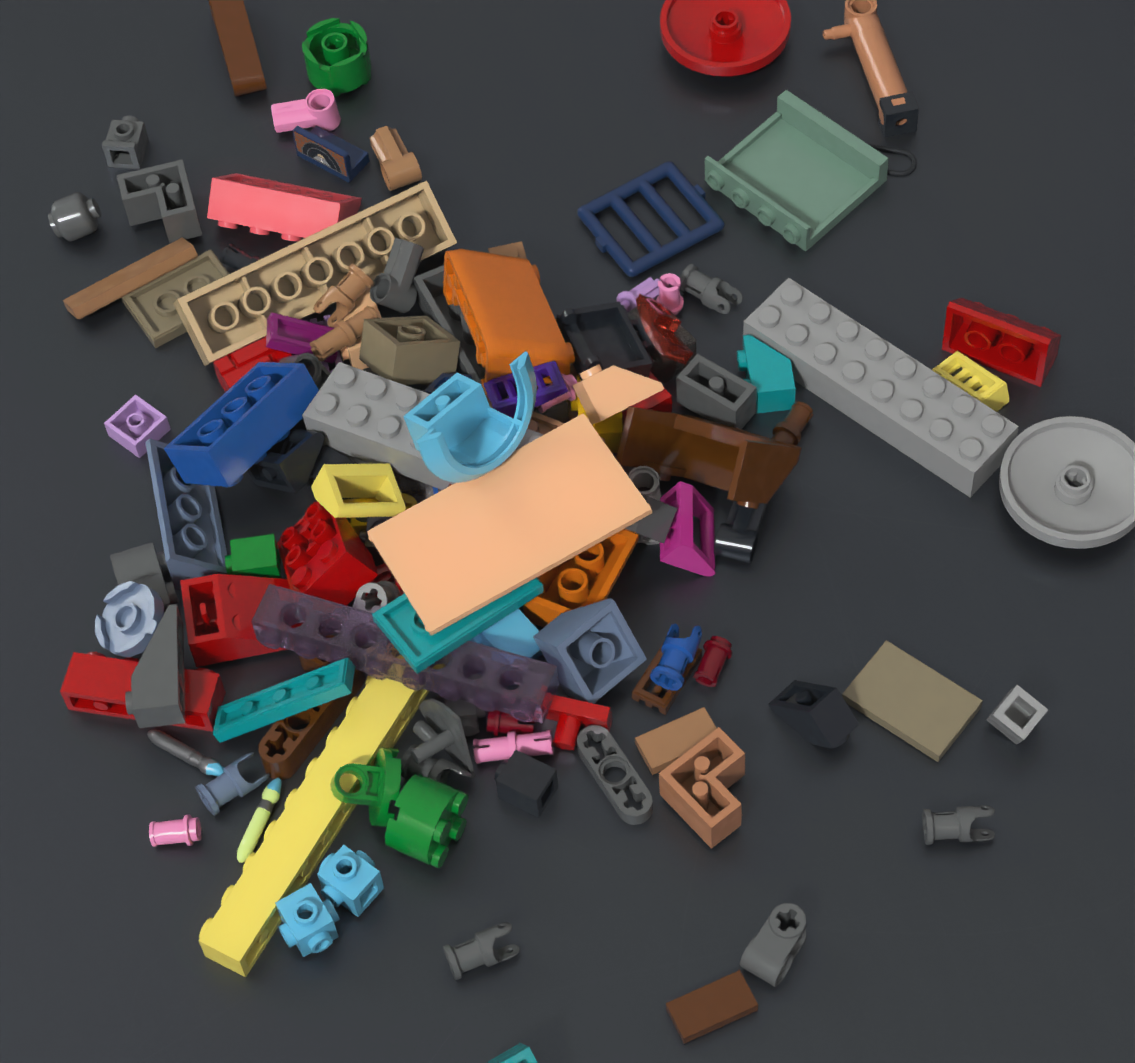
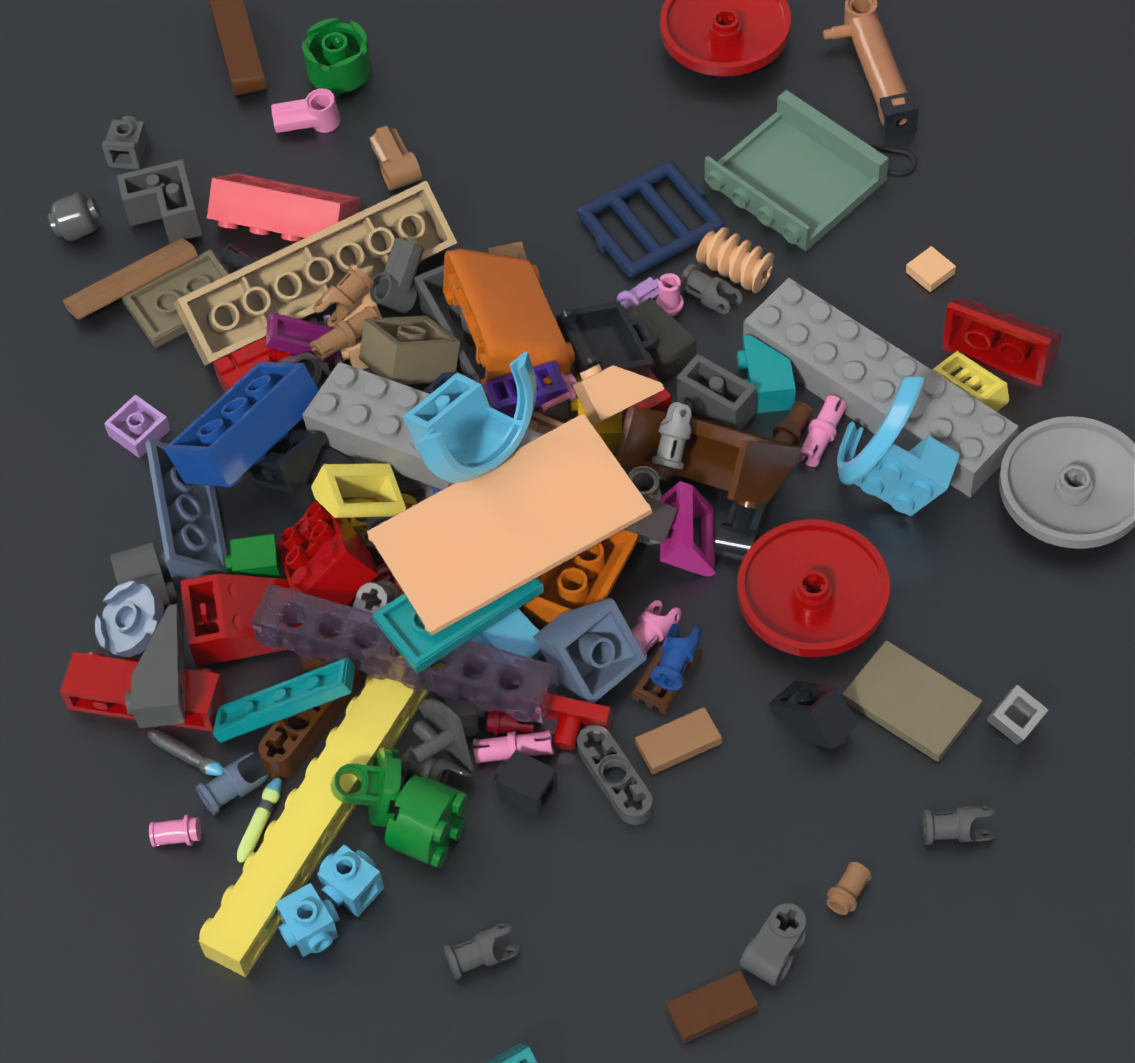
dark blue panel [292,126,370,183] -> none
clear red slope [636,294,693,364] -> none
nougat brick [659,727,745,849] -> none
dark red pin [693,636,733,687] -> none
none -> bright pink piece [631,600,682,658]
none -> light grey piece [651,402,692,469]
none -> light nougat piece [696,227,775,294]
none -> red dish [737,519,890,657]
none -> bright pink pin [799,395,847,467]
none -> medium nougat pin [826,862,872,915]
none -> medium azure piece [837,377,960,516]
none -> light nougat tile [906,246,956,292]

